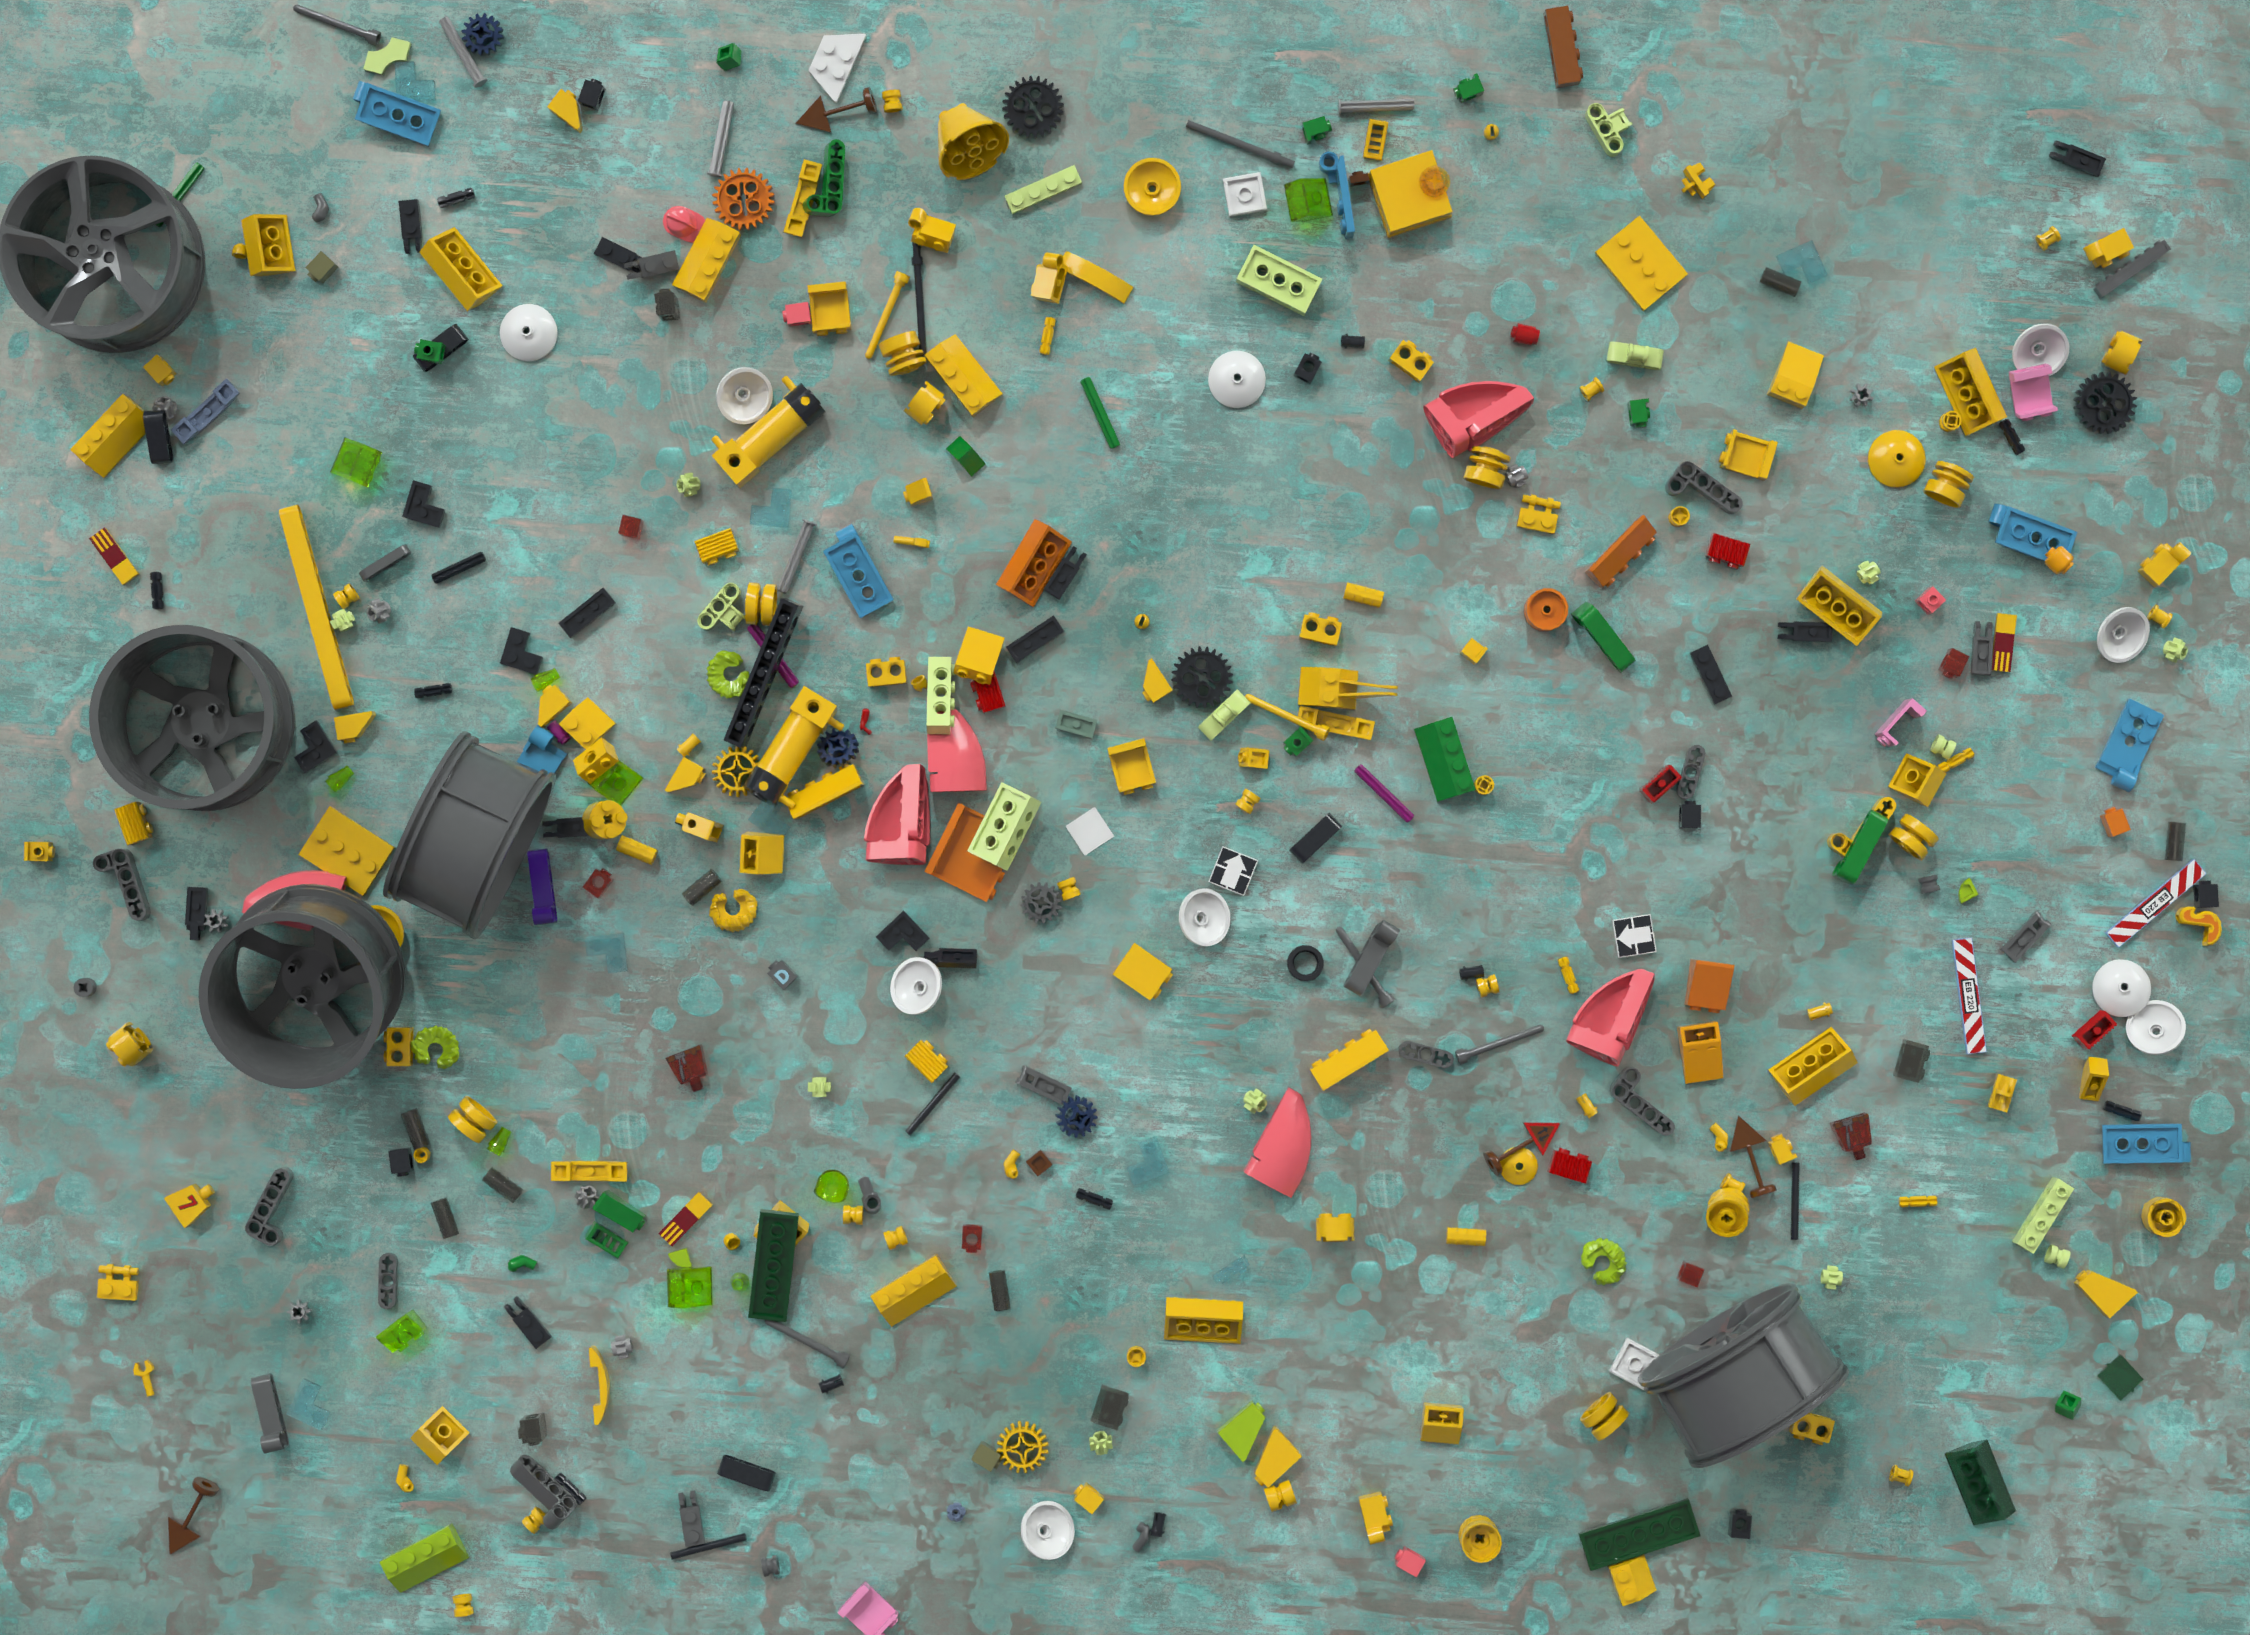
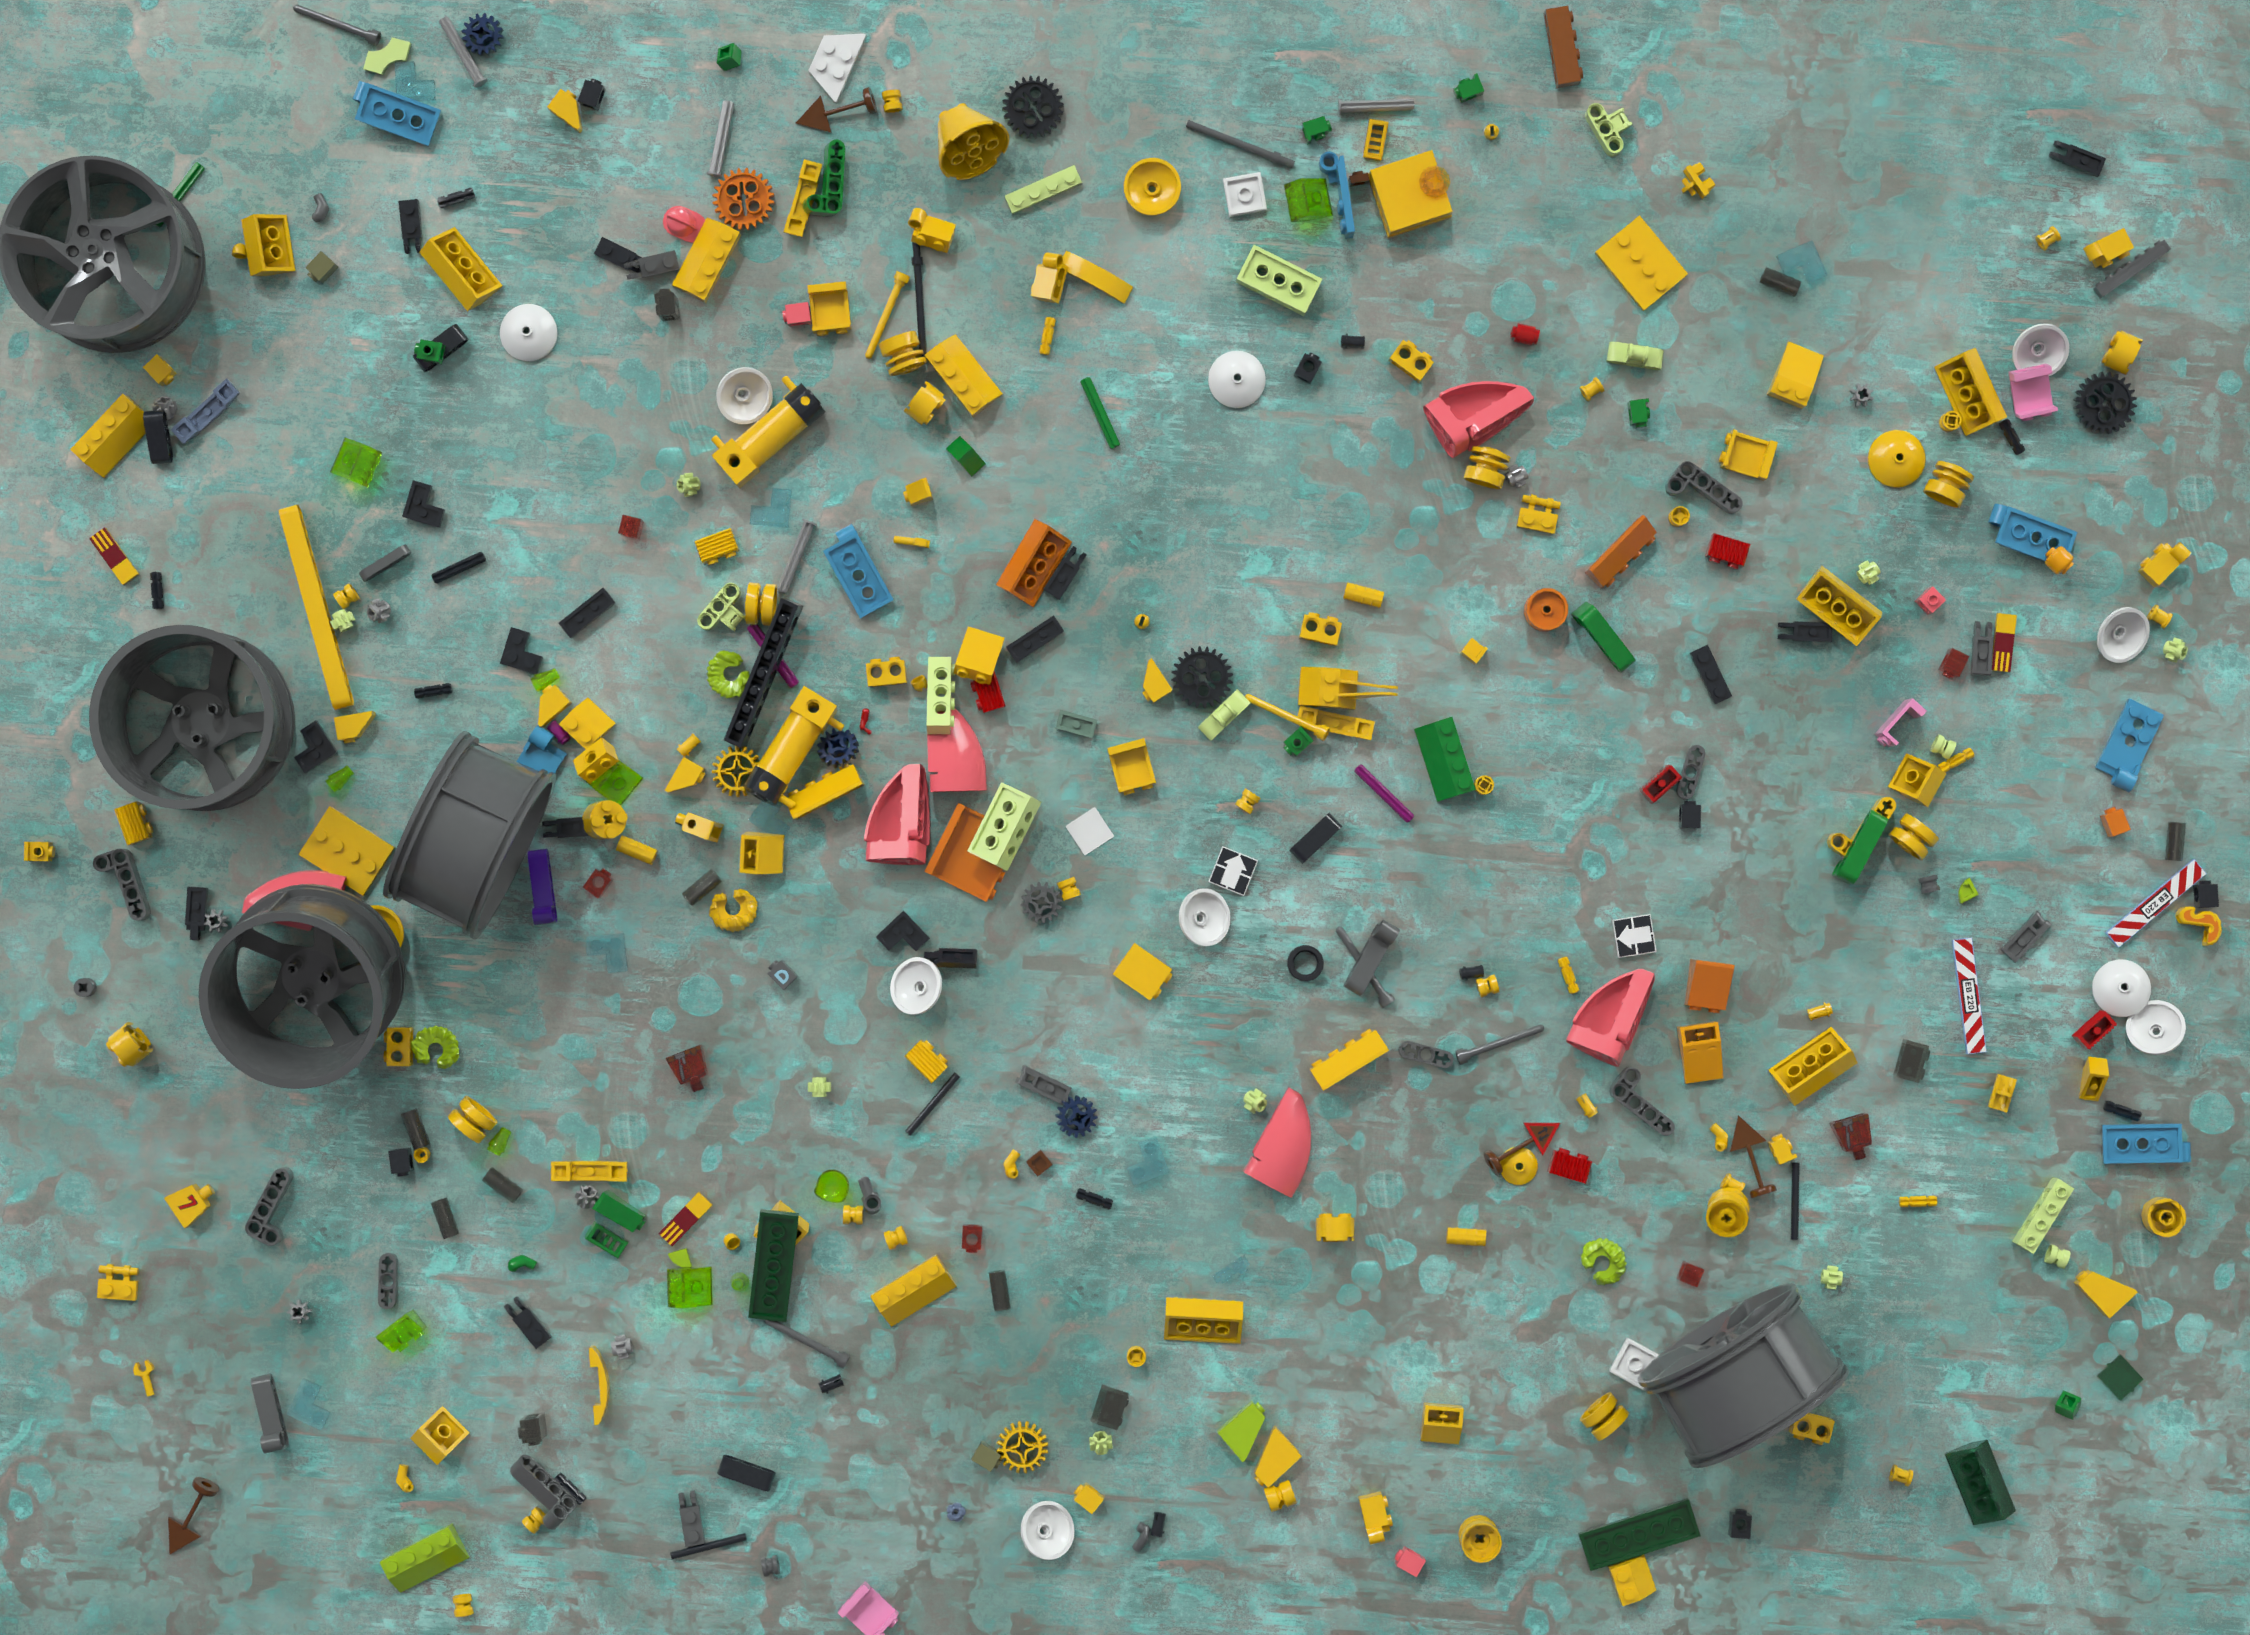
yellow bracket [1238,747,1269,769] -> none

